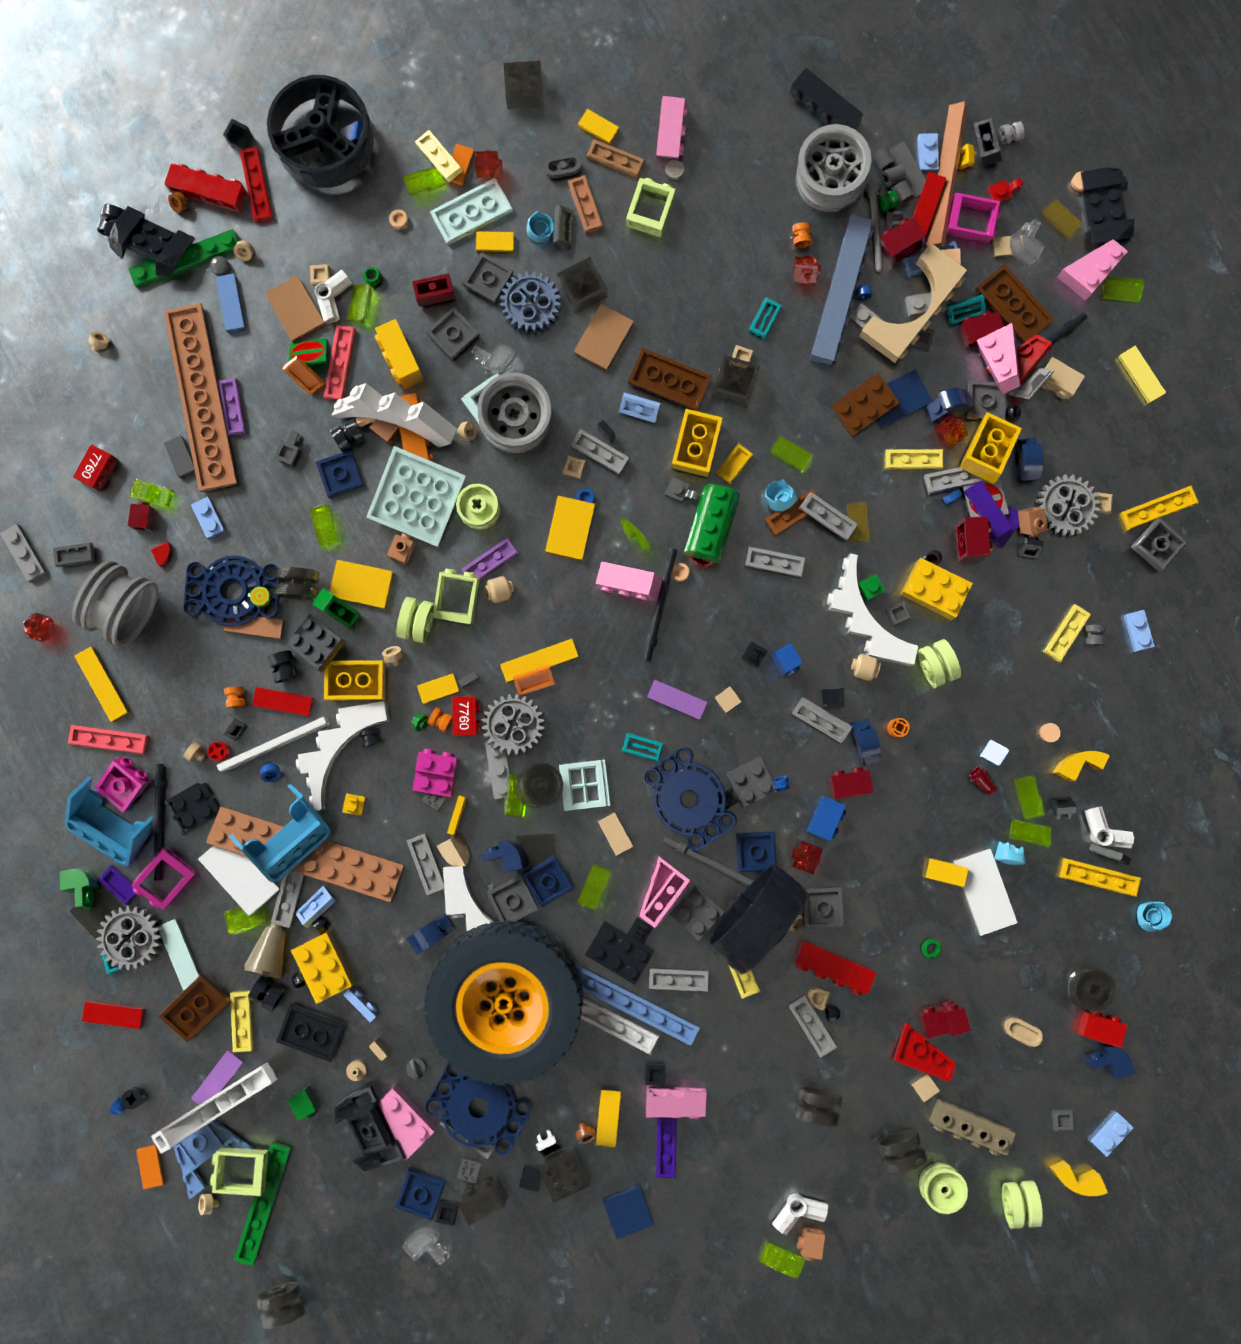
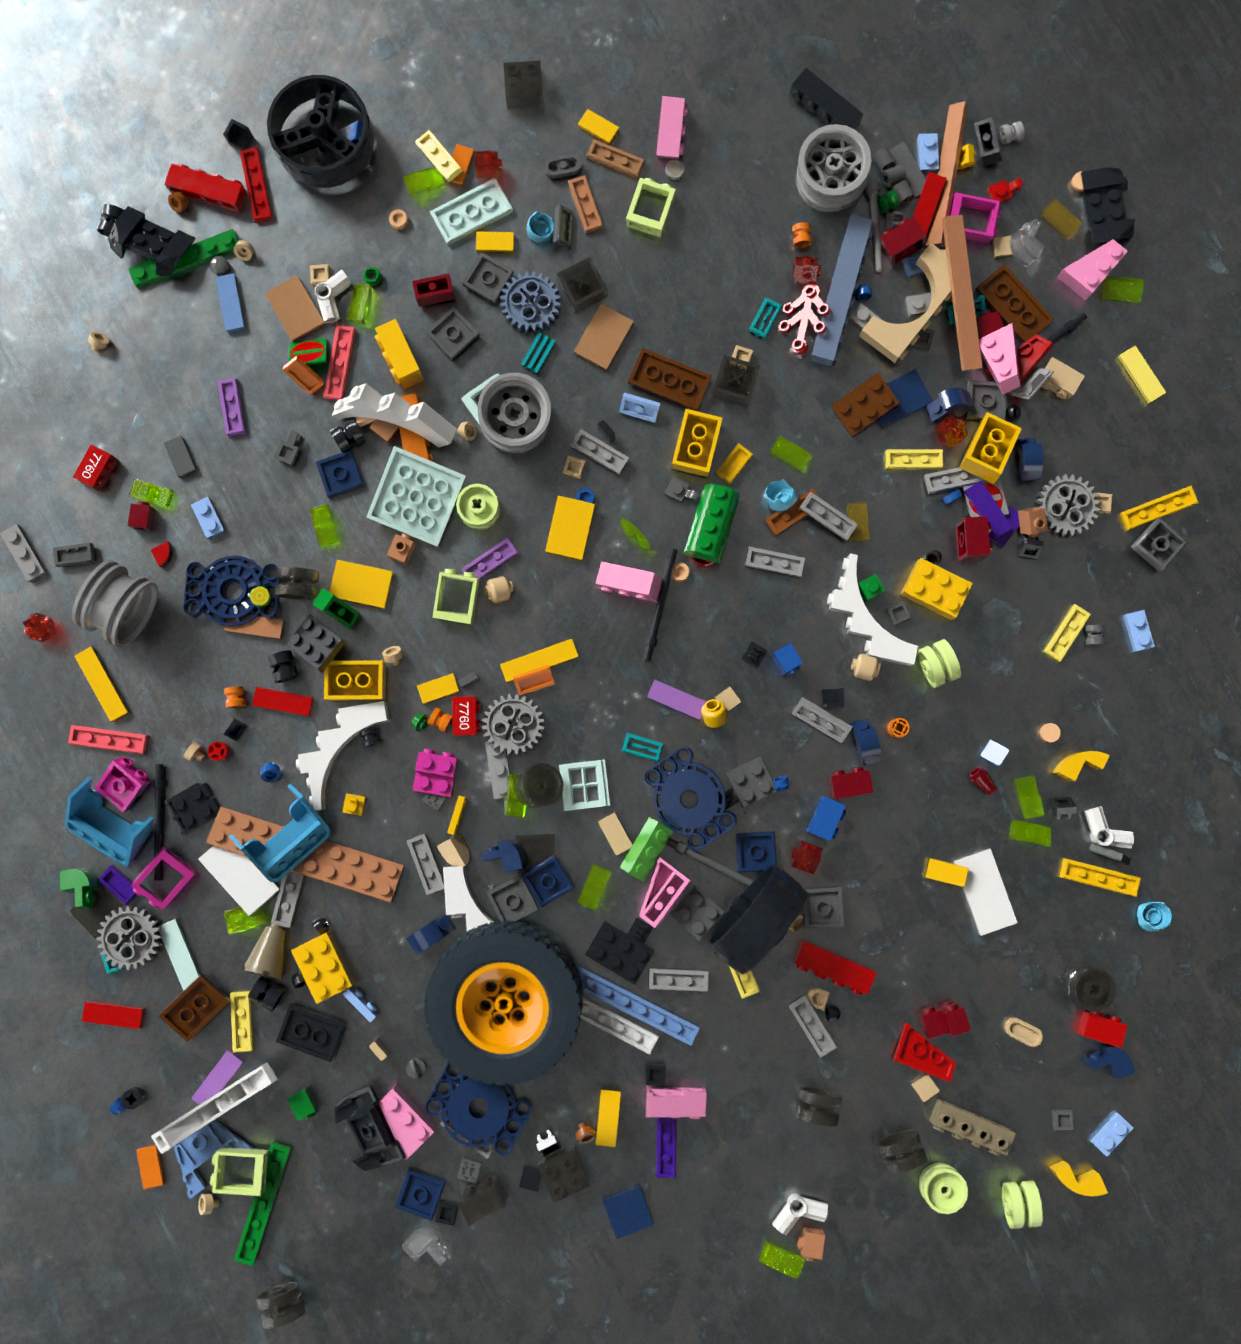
nougat plate [164,303,238,492] -> none
white tile [217,717,330,772] -> none
light blue plate [295,886,336,928] -> none
tan tile [346,1060,367,1081] -> none
yellowish green wheel [396,596,434,644] -> none
clear brick [471,342,516,375] -> none
green plate [921,939,942,959] -> none
medium azure hair [994,842,1026,866] -> none
none -> teal tile [521,332,556,374]
none -> bright green brick [620,817,673,882]
none -> yellow head [701,699,728,728]
none -> plant [779,283,831,355]
none -> nougat tile [942,215,982,371]

